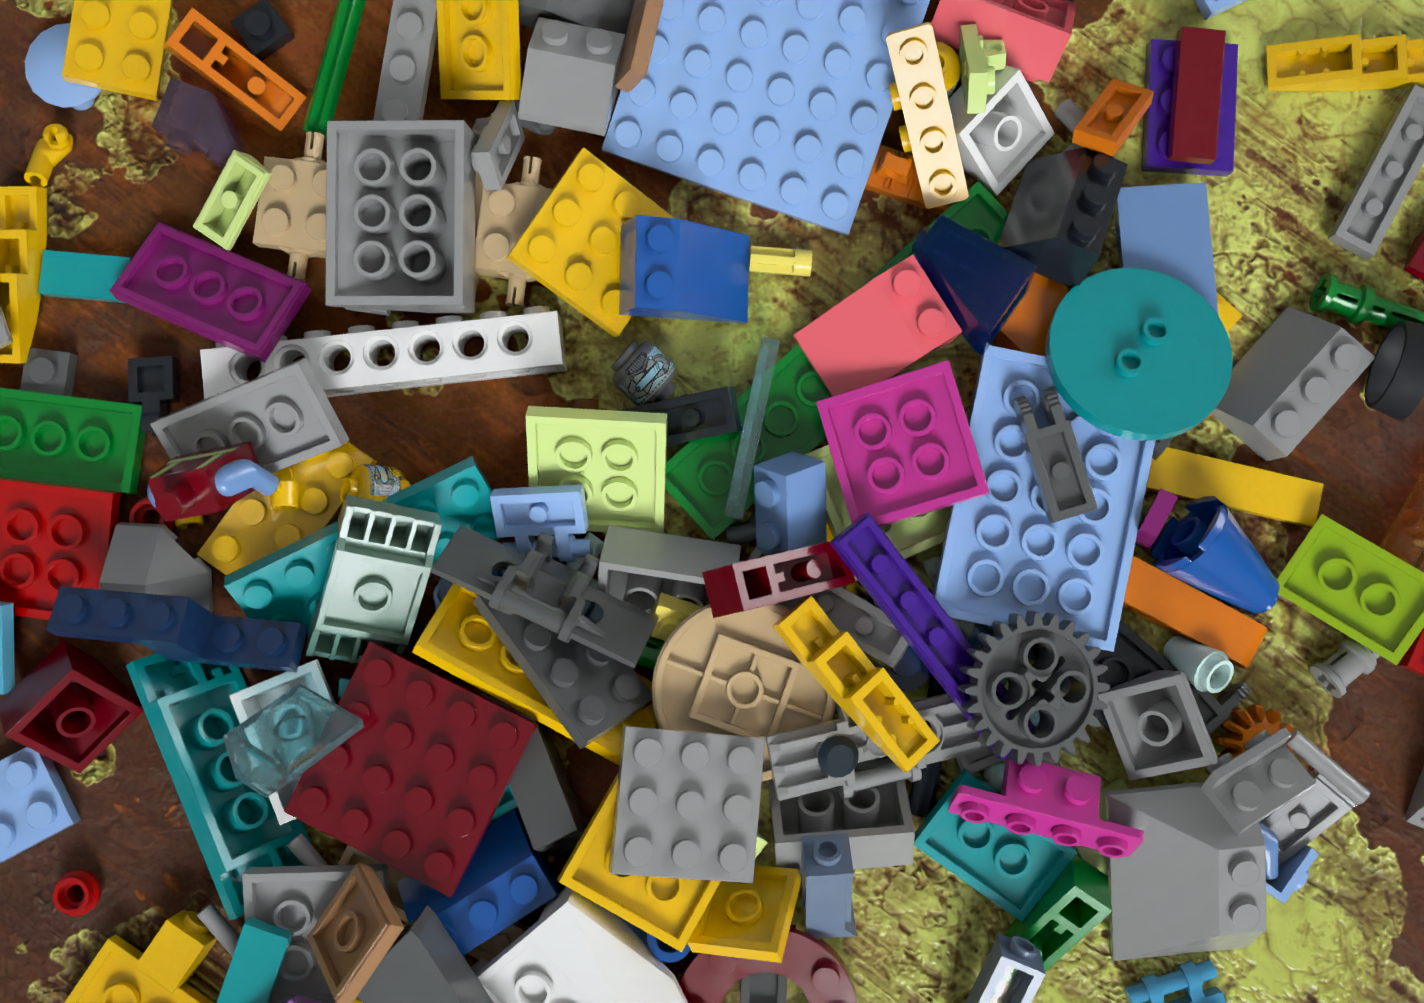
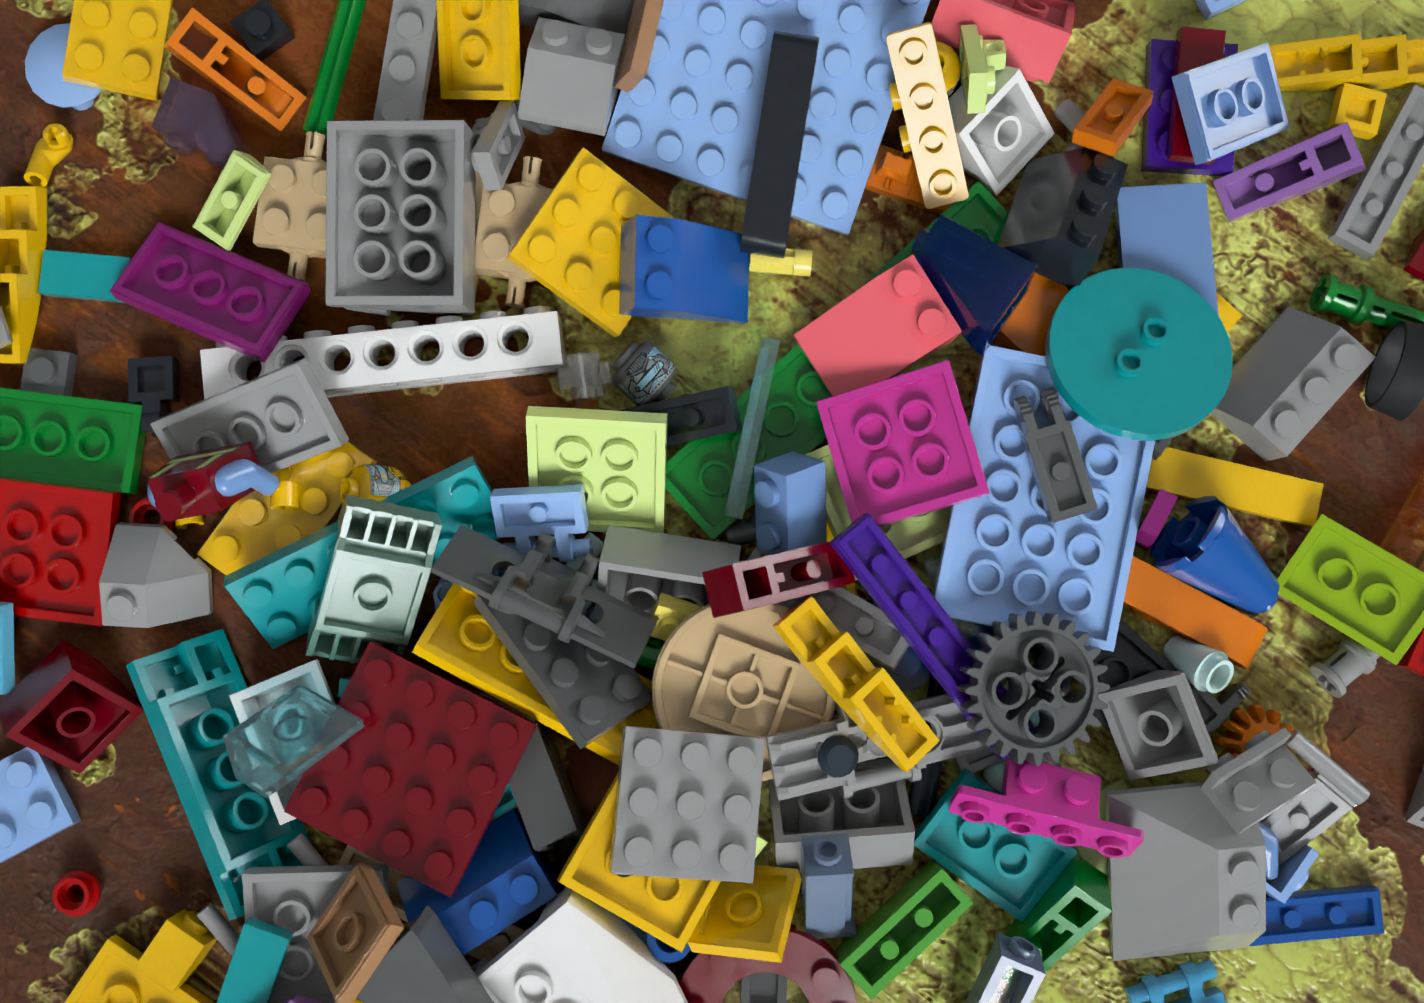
dark blue bracket [46,586,308,673] -> none
none -> clear gear [557,352,613,399]
none -> black beam [740,31,819,259]
none -> bright green brick [835,859,974,1000]
none -> medium blue tile [1172,43,1289,165]
none -> medium lavender slope [1213,122,1366,222]
none -> blue tile [1249,884,1384,946]
none -> yellow plate [1327,82,1387,140]

